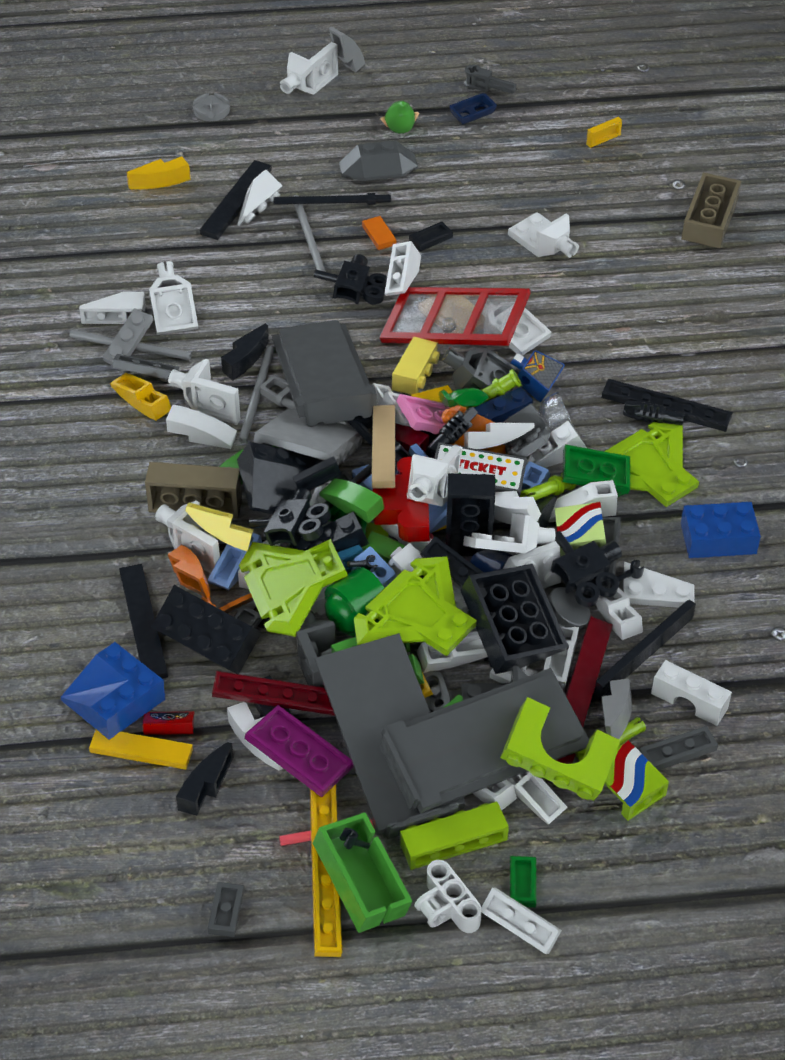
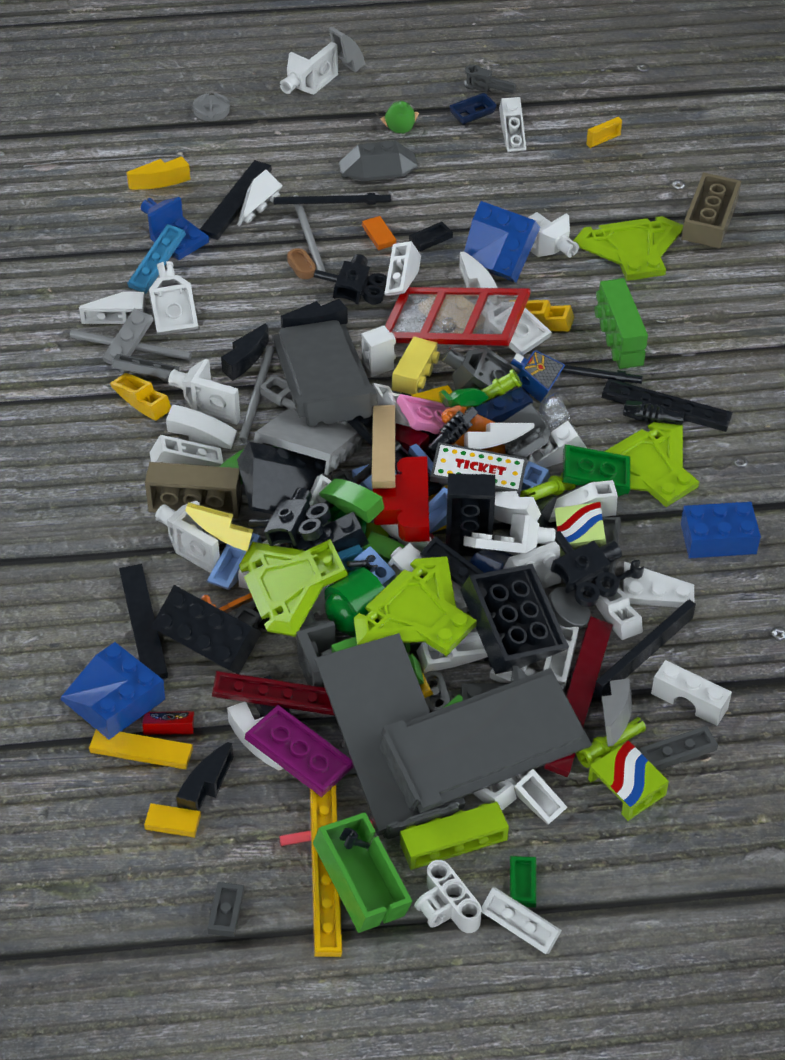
orange slope [168,545,210,598] -> none
black tile [293,456,342,491] -> none
white plate [407,445,462,507] -> none
lime arch [500,697,620,801] -> none
none -> dark azure tile [127,224,186,294]
none -> blue plate [141,197,209,261]
none -> yellow tile [144,803,201,838]
none -> white slope [150,435,223,467]
none -> black slope [281,299,348,328]
none -> medium nougat tile [287,248,316,279]
none -> white brick [361,325,396,377]
none -> white slope [459,251,498,305]
none -> blue slope [464,201,540,283]
none -> white slope [499,97,526,152]
none -> yellow slope [510,300,575,331]
none -> black bar [561,365,643,384]
none -> lime plate [573,216,683,281]
none -> bright green piece [594,278,648,369]

